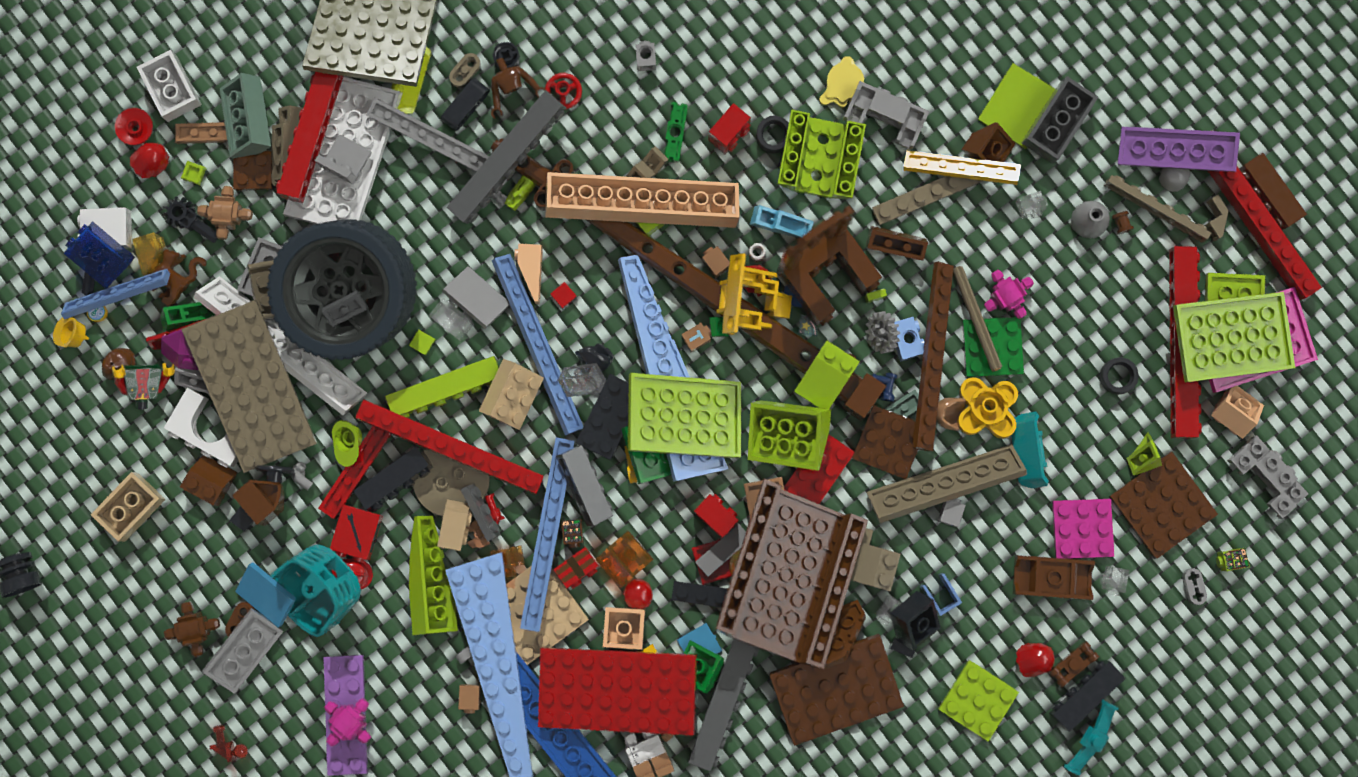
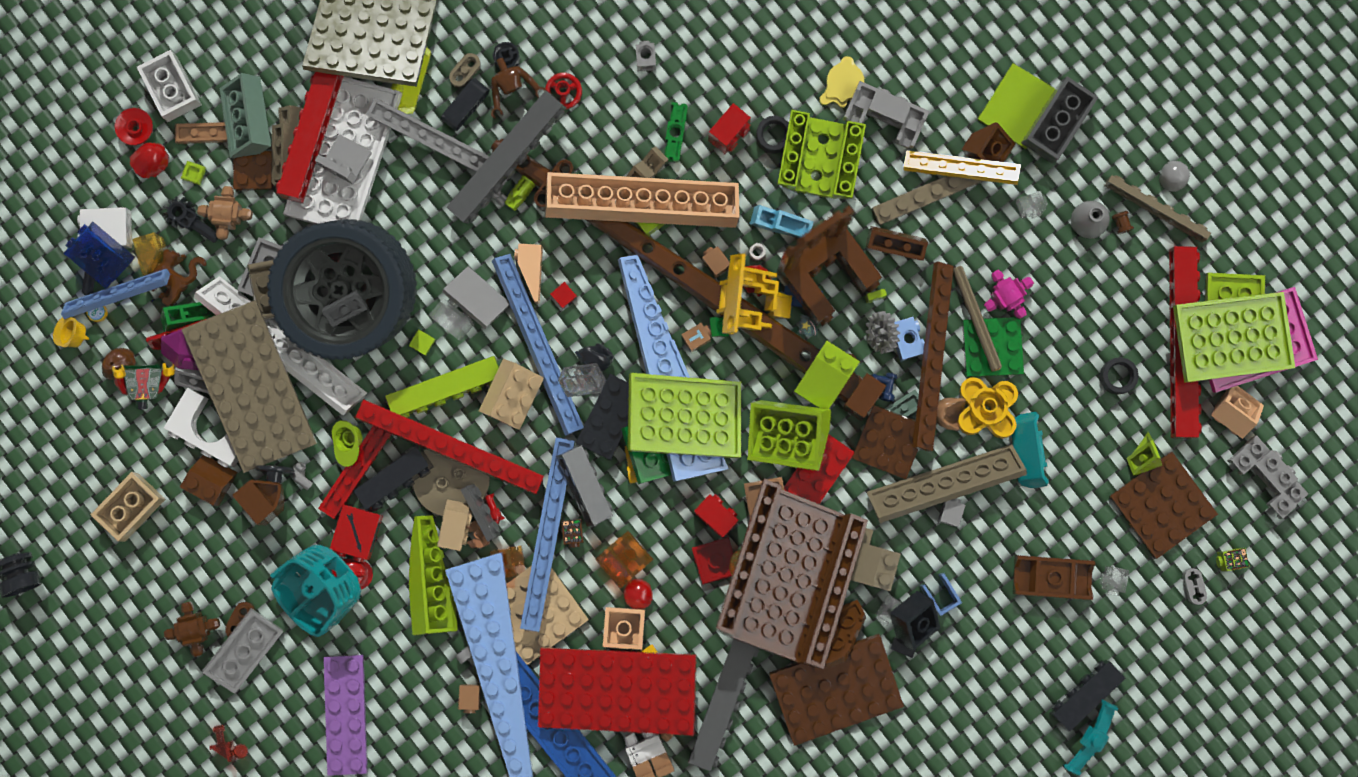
black tile [229,506,254,532] -> none
dark azure tile [235,562,296,628] -> none
dark pink piece [324,698,371,746] -> none
brick [553,547,599,589] -> none
black plate [671,581,728,607] -> none
dark azure piece [677,623,722,654] -> none
green slope [683,640,724,693] -> none
light grey tile [695,524,746,576] -> none
lime plate [938,660,1019,742] -> none
red hair [1016,643,1055,677] -> none
reddish brown plate [1048,641,1099,688] -> none
dark pink plate [1052,499,1114,559] -> none
medium lavender plate [1118,126,1240,172] -> none
dark tan slope [1204,195,1229,241] -> none
red brick [1208,167,1322,301] -> none
reddish brown brick [1239,152,1307,231] -> none

